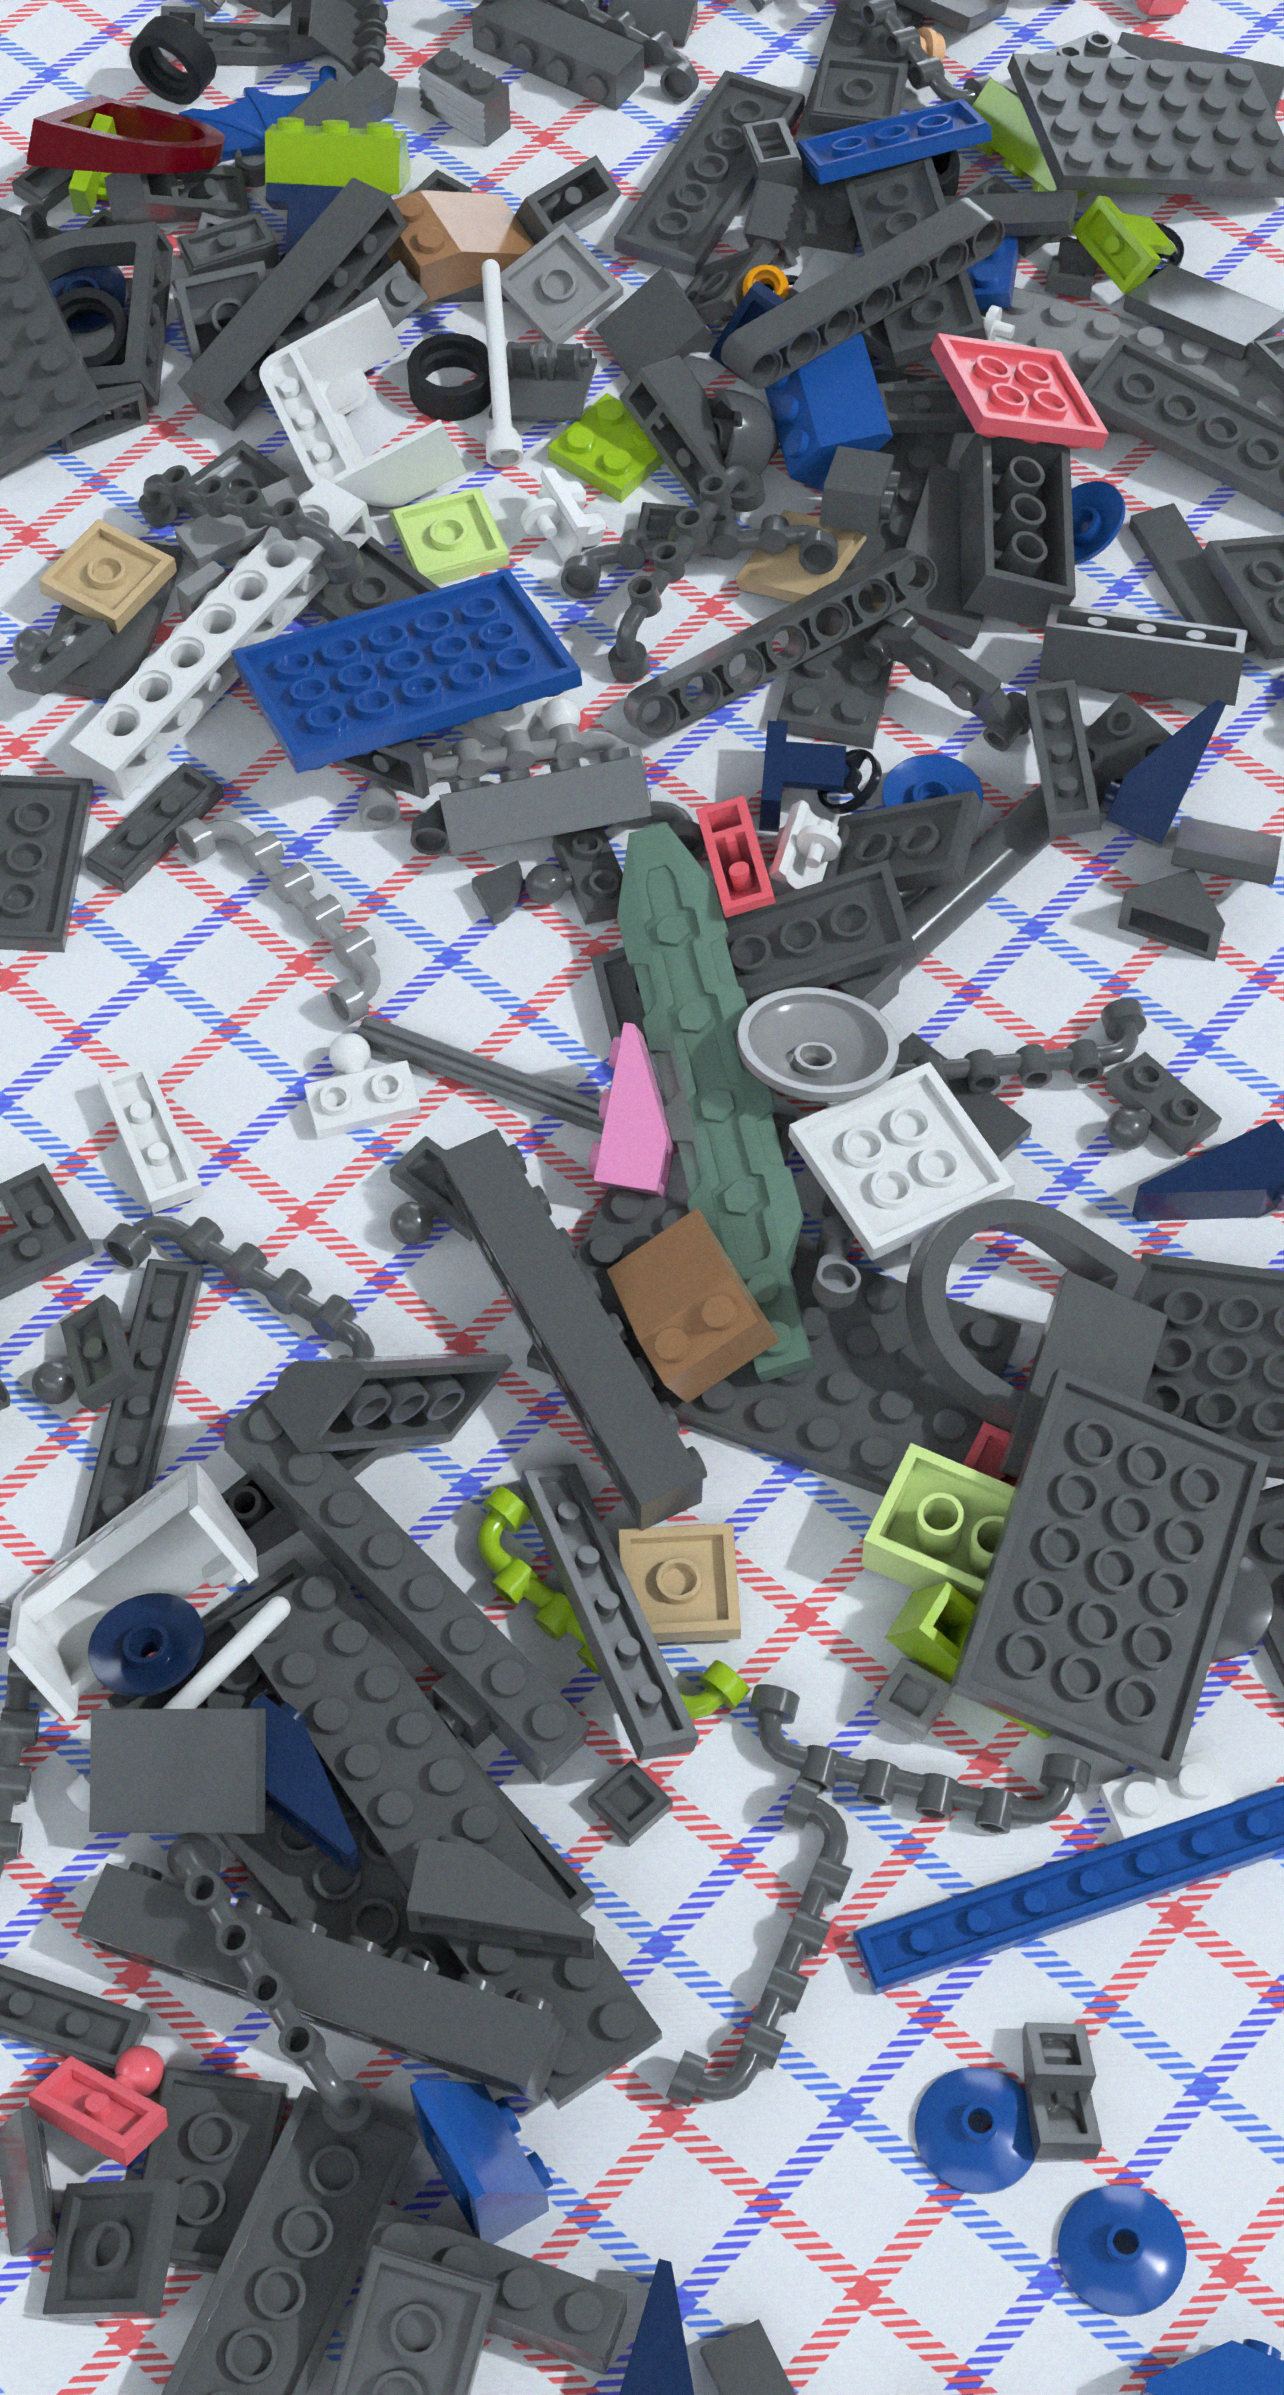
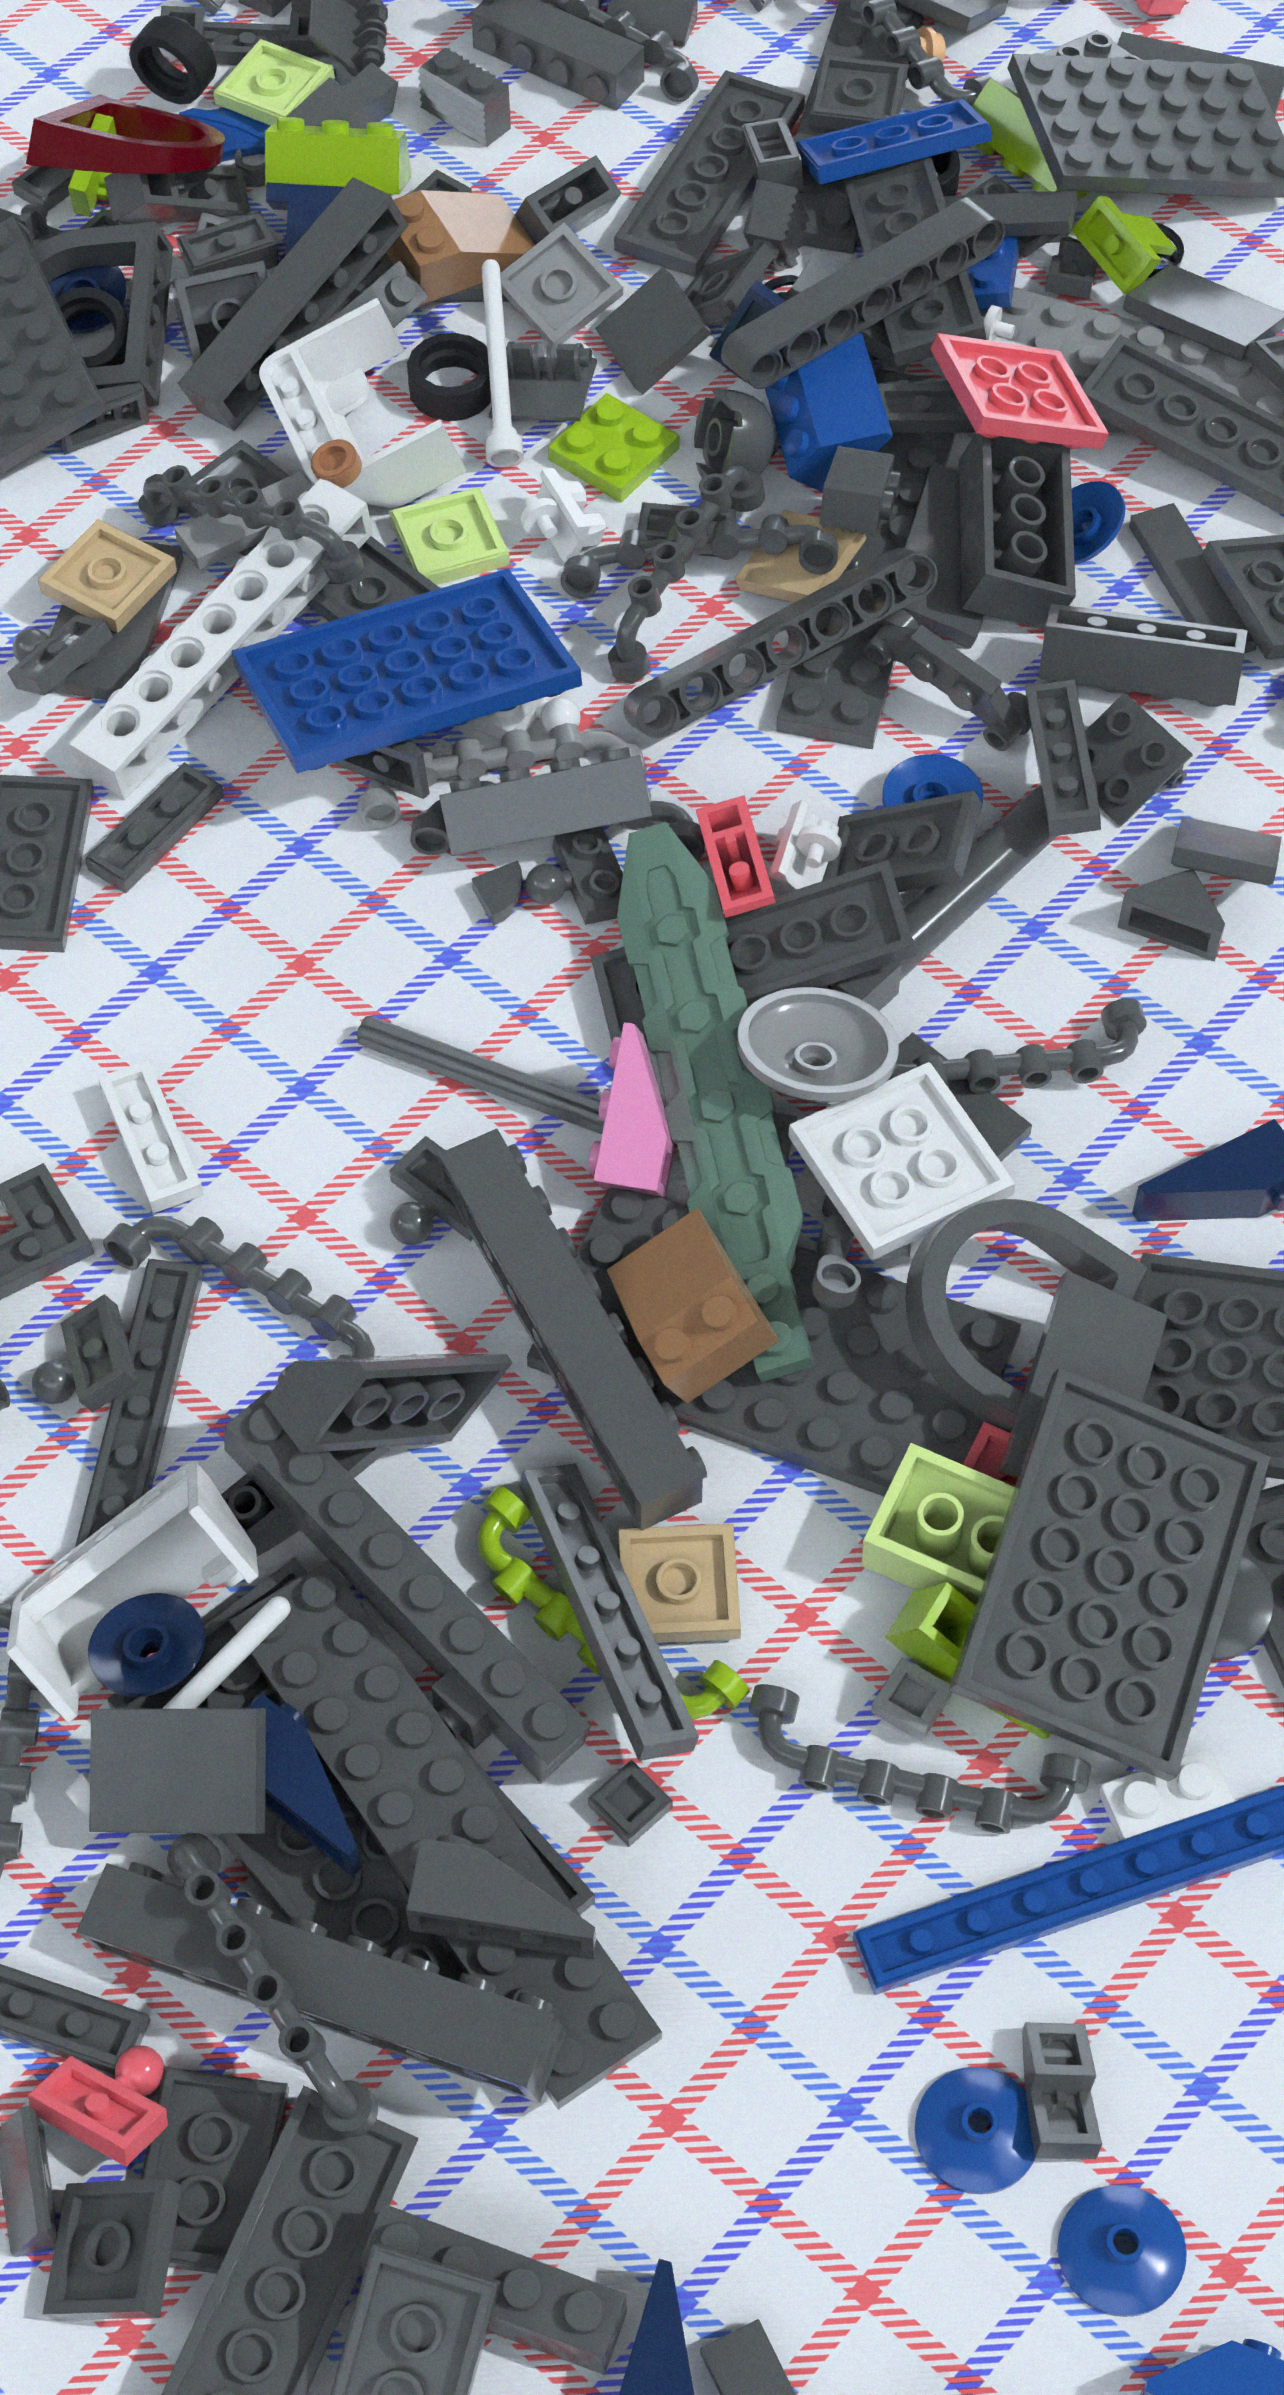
light grey plate [176,560,227,621] -> none
light grey bar [176,818,381,1025] -> none
white plate [304,1033,421,1140] -> none
blue slope [410,2079,553,2244] -> none
dark grey slope [619,355,725,507] -> none
dark grey bar [666,1777,853,2107] -> none
light orange plate [742,265,789,300] -> none
dark blue piece [759,720,882,832] -> none
dark blue slope [1100,699,1226,848] -> none
dark grey plate [1105,1052,1222,1157] -> none
none -> yellowish green tile [213,39,335,125]
none -> nougat tile [311,439,362,488]

